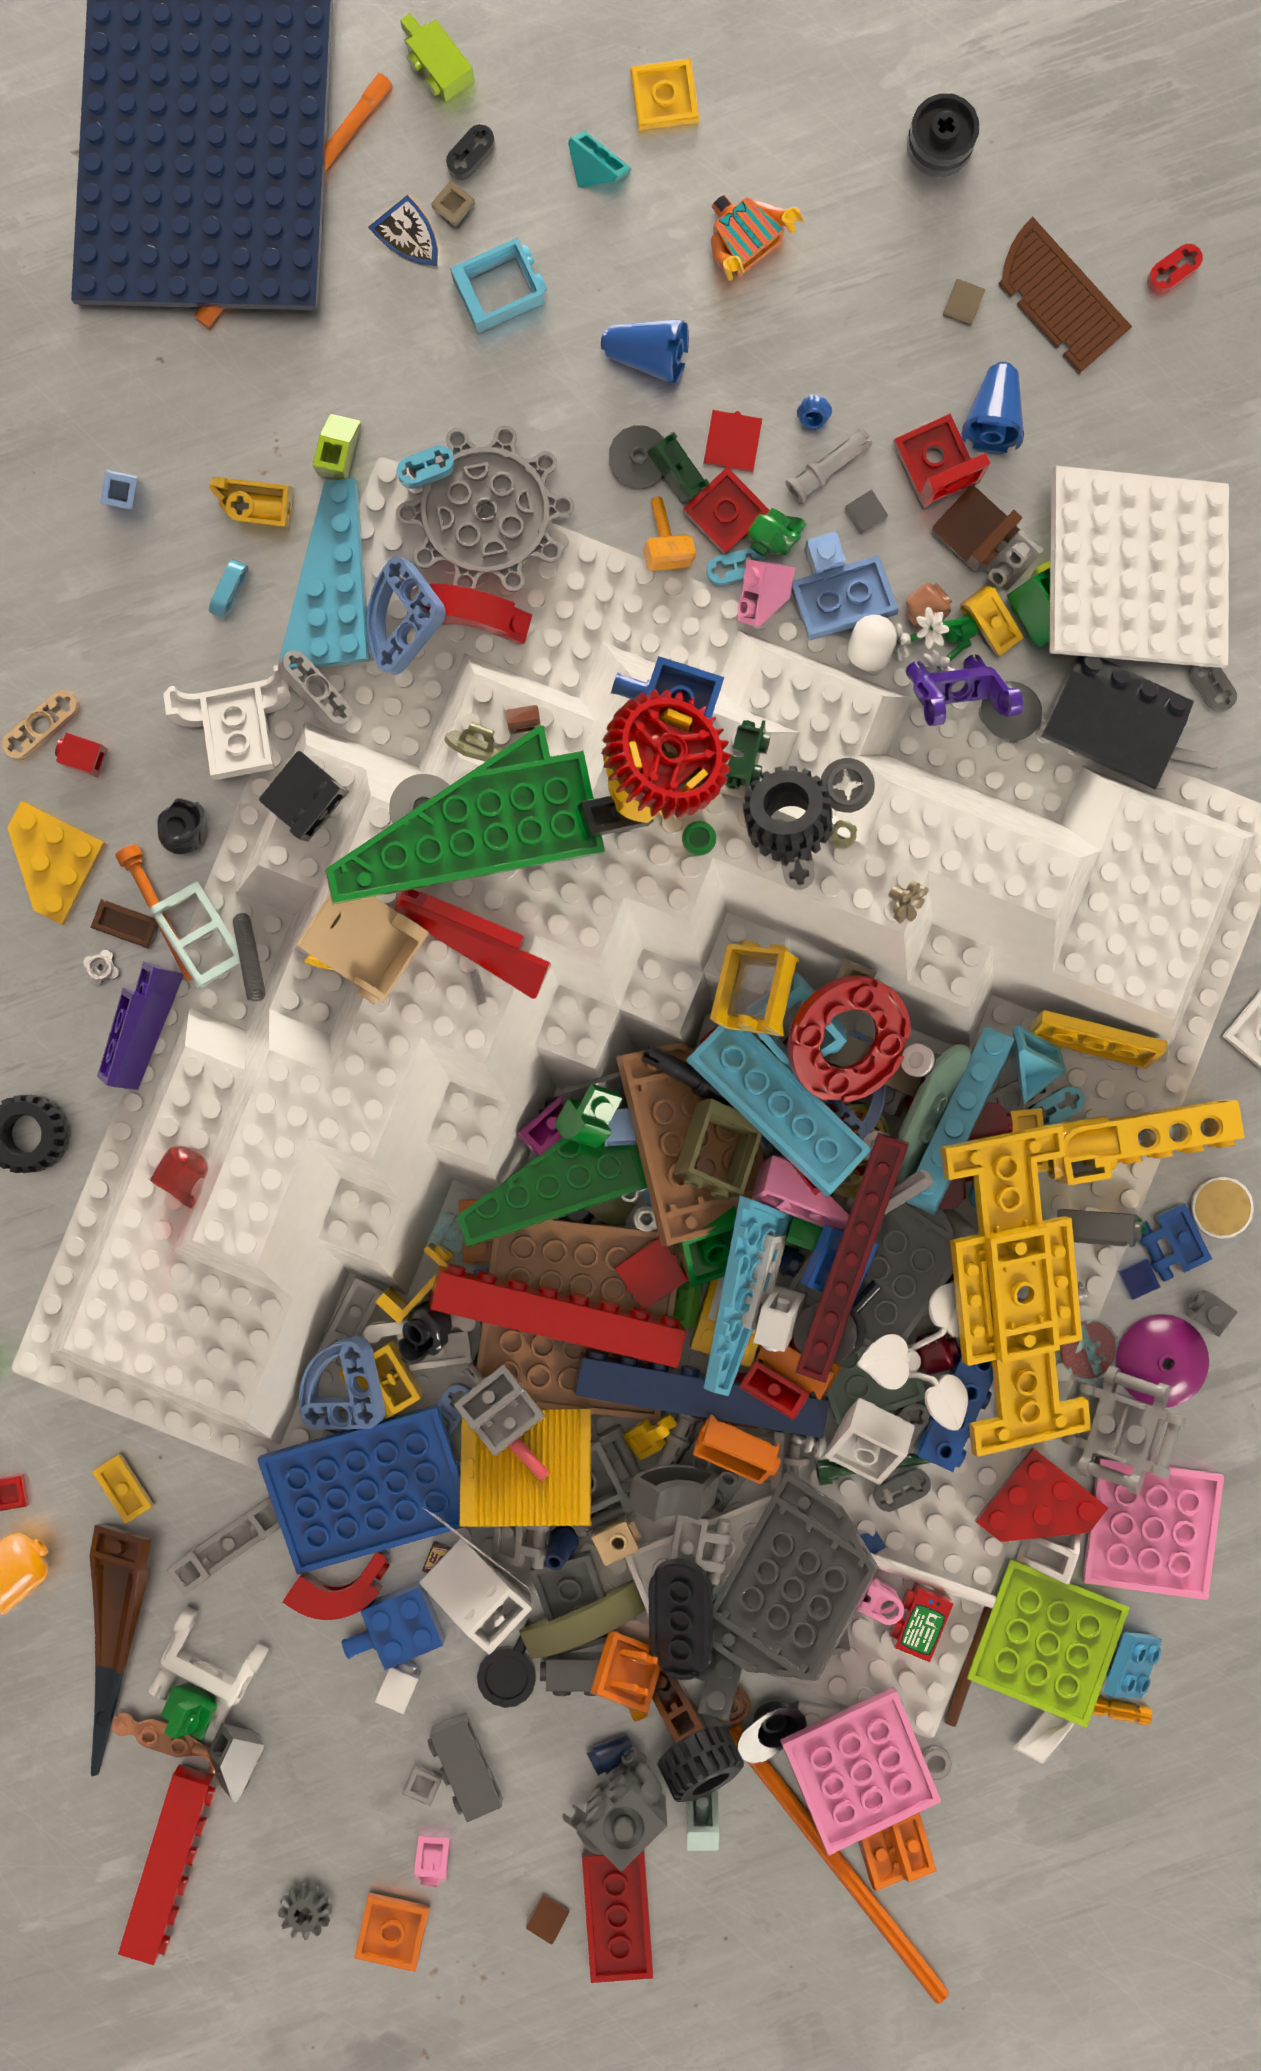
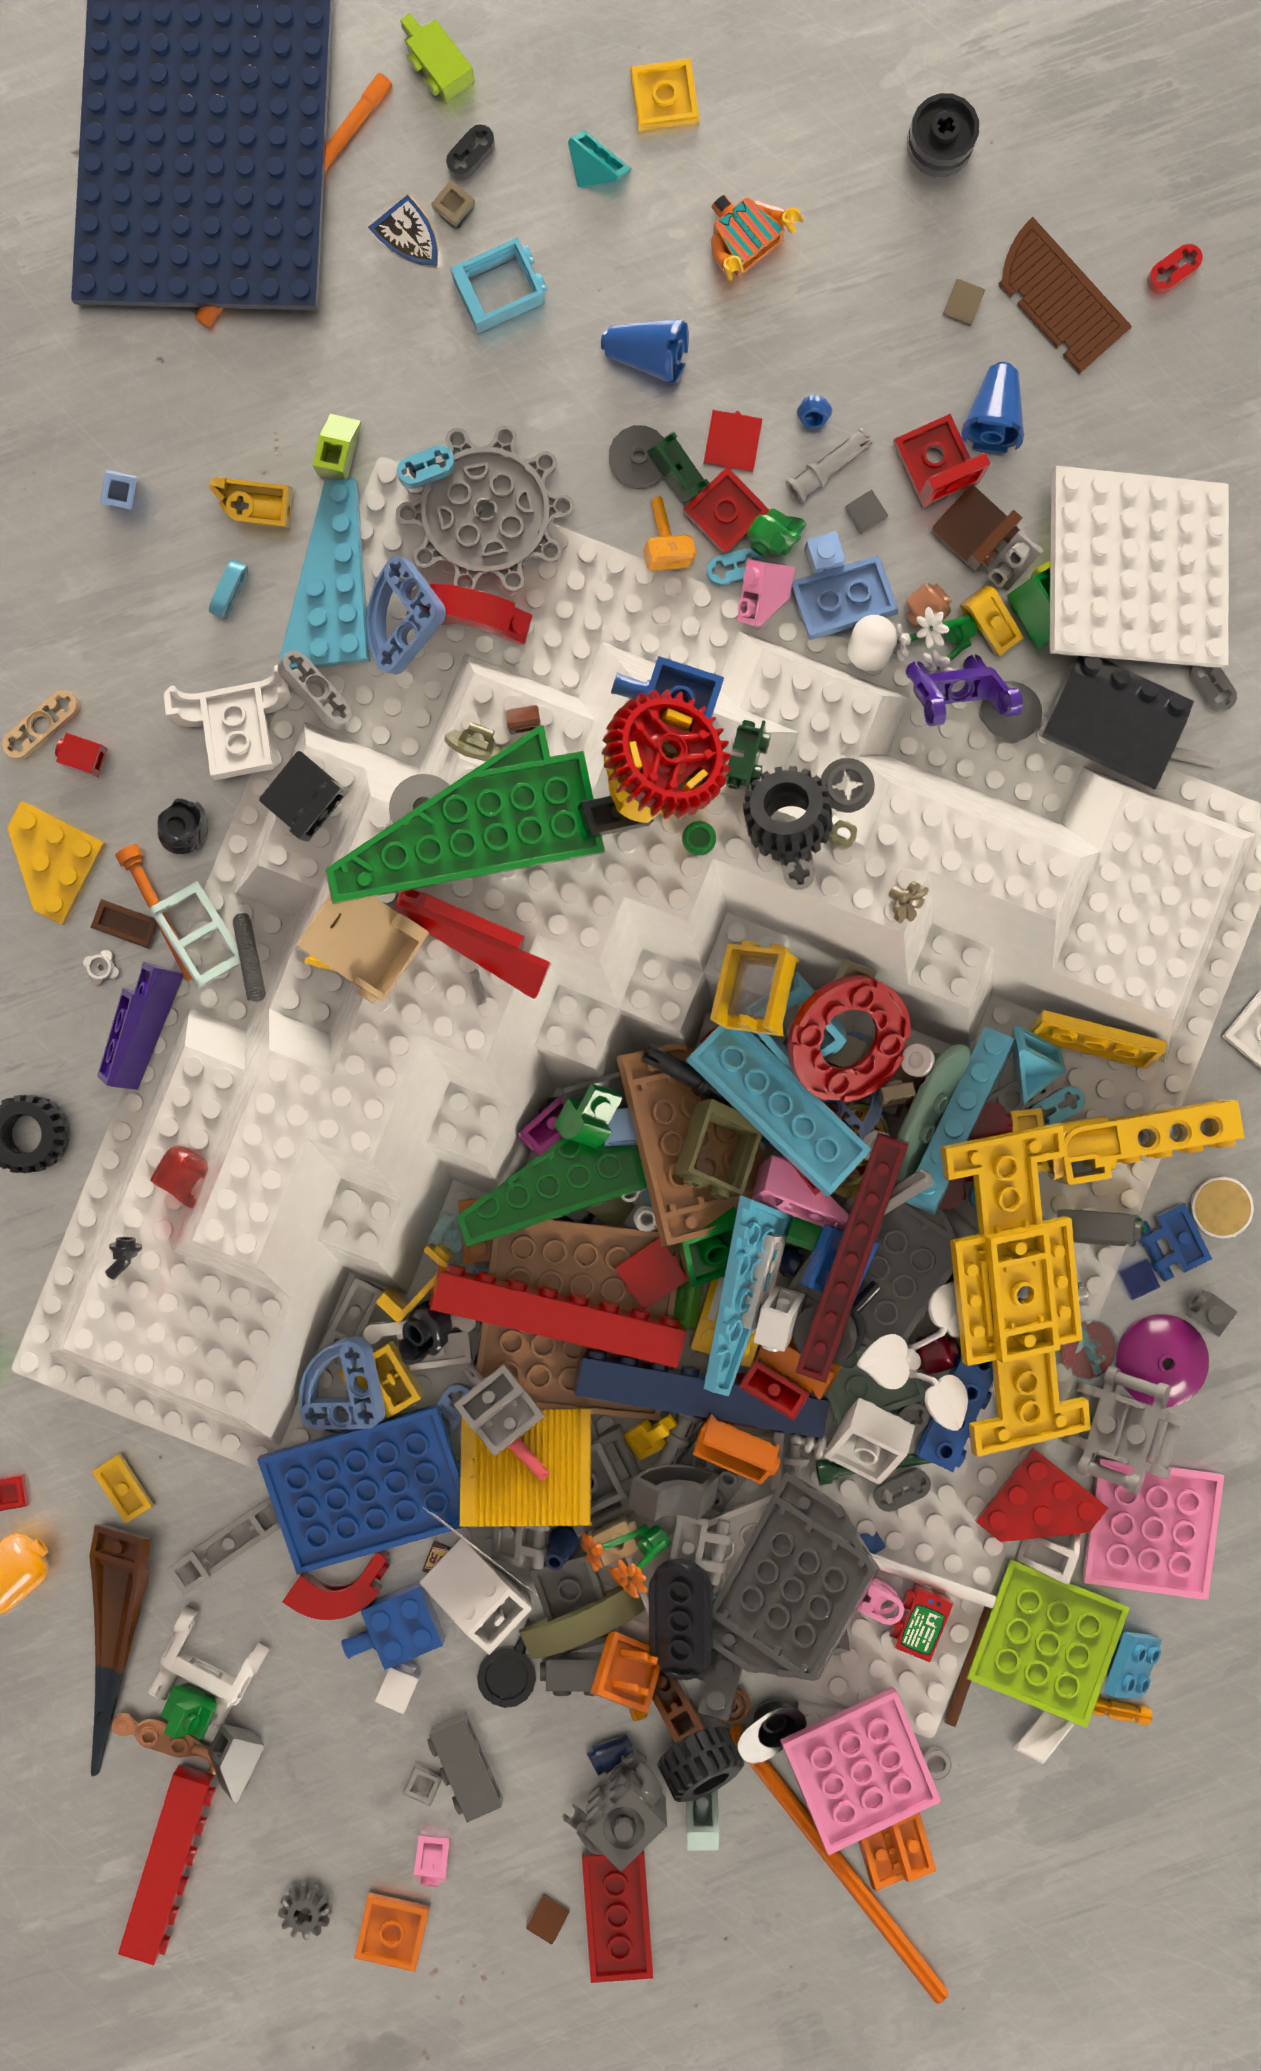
none -> black plate [105,1237,142,1280]
none -> plant [581,1524,671,1598]
none -> dark tan plate [877,1080,916,1108]

